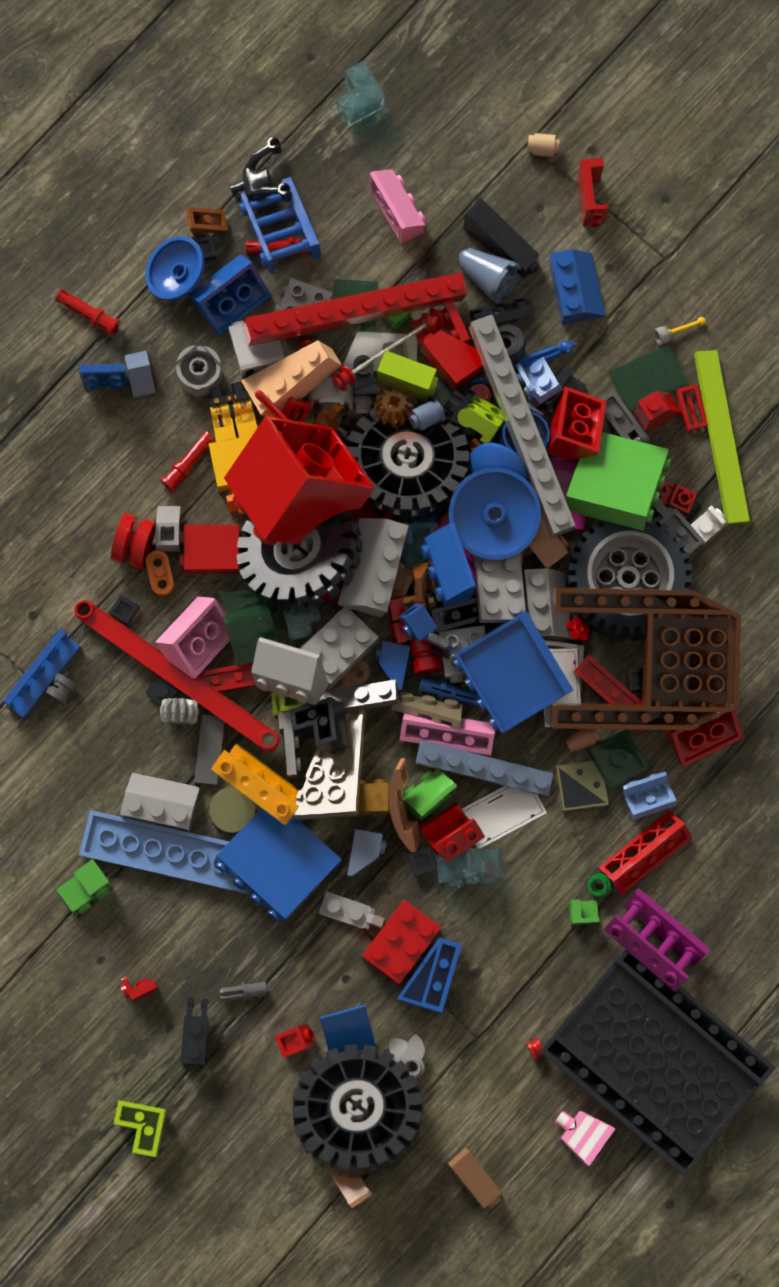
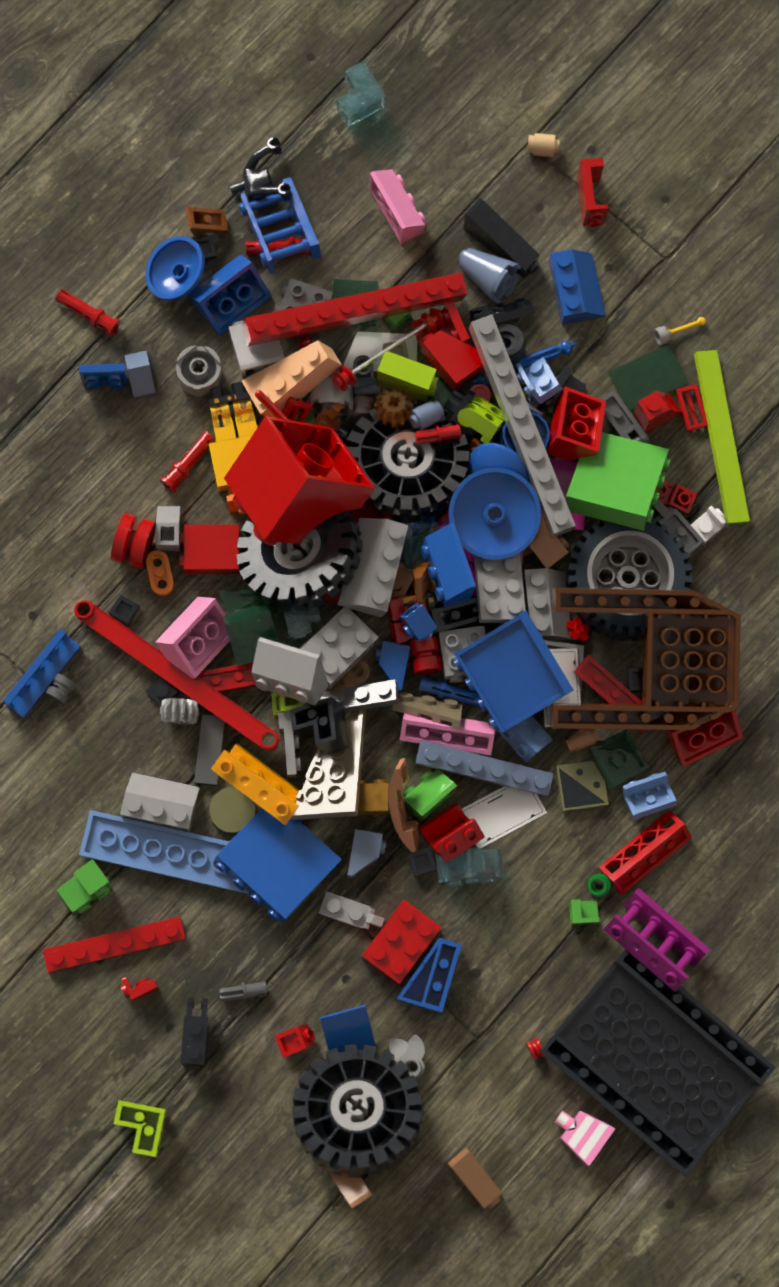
black tile [427,632,453,659] -> none
none -> red plate [43,917,186,973]
none -> red axle [415,424,461,445]
none -> medium blue bracket [498,716,553,763]

